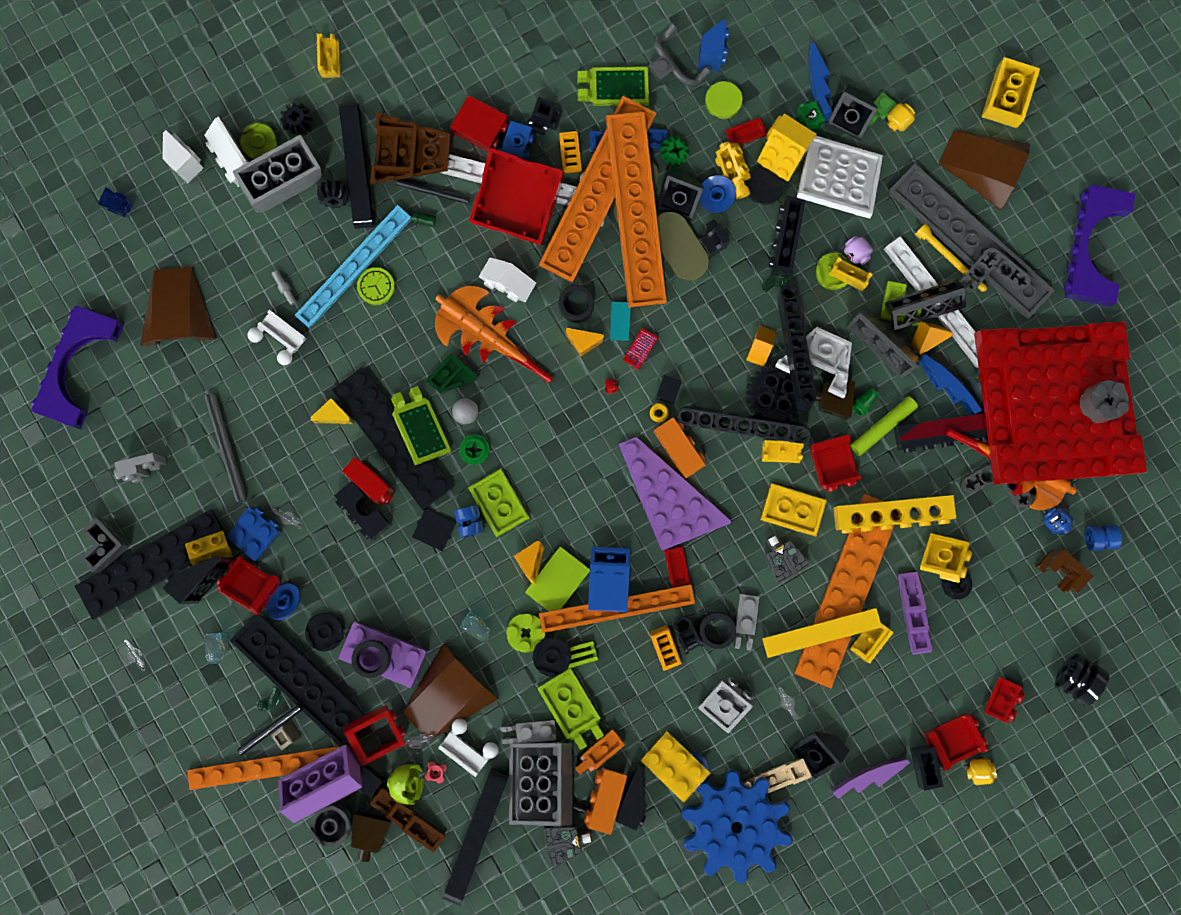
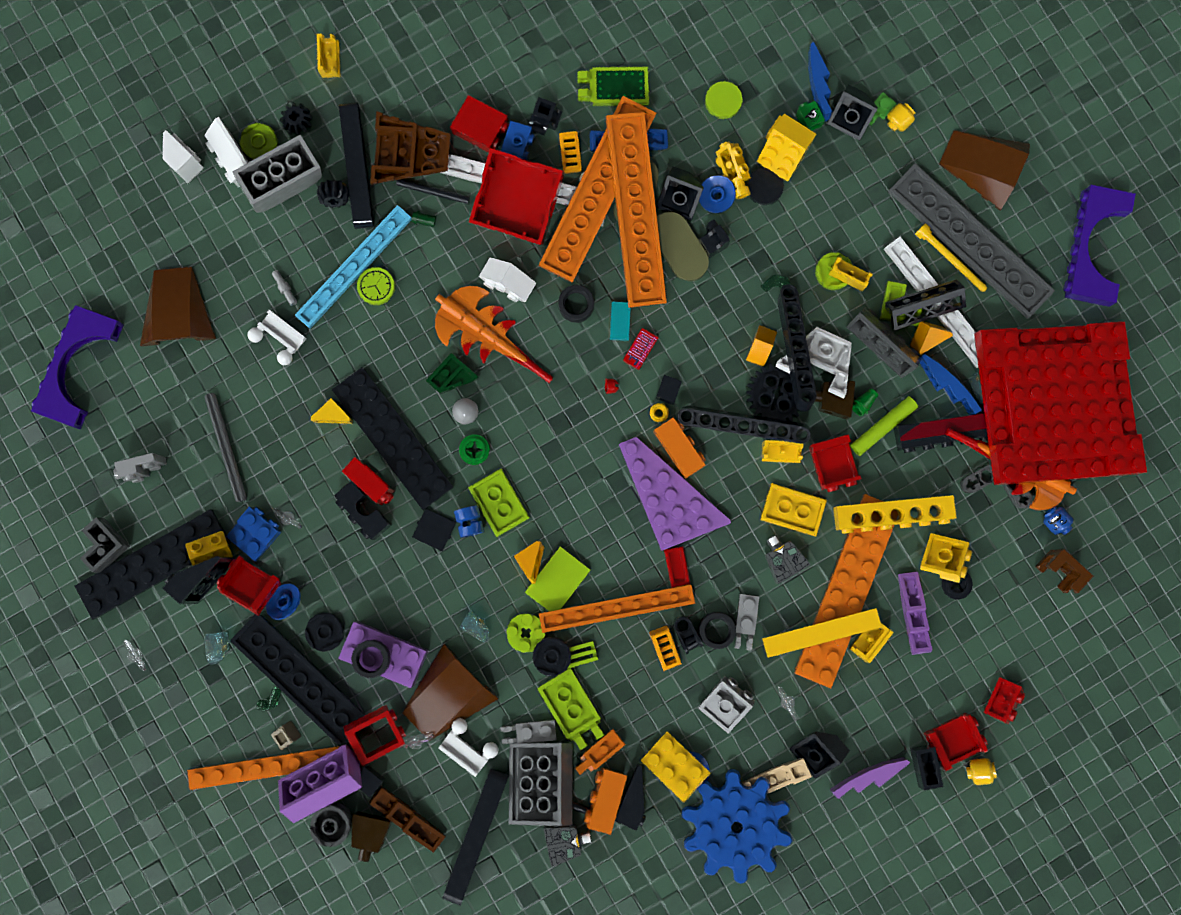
clear blue brick [98,187,132,218] -> none
black bar [237,704,303,755] -> none
lime cylinder [387,764,424,805] -> none
tile [391,386,451,465] -> none
coral plate [425,761,447,783] -> none
light orange slope [566,328,604,356] -> none
blue slope [588,547,630,612] -> none
dark grey piece [649,21,712,86] -> none
green gear [660,136,689,166] -> none
blue slope [698,20,729,72] -> none
red tile [725,117,767,146] -> none
black brick [769,195,806,277] -> none
white plate [797,136,883,219] -> none
lavender head [844,236,873,265] -> none
dark grey beam [959,248,1031,295] -> none
yellow brick [981,57,1040,128] -> none
black wheel [1055,653,1109,706] -> none
dark grey brick [1080,380,1129,423] -> none
blue wheel [1085,524,1122,551] -> none

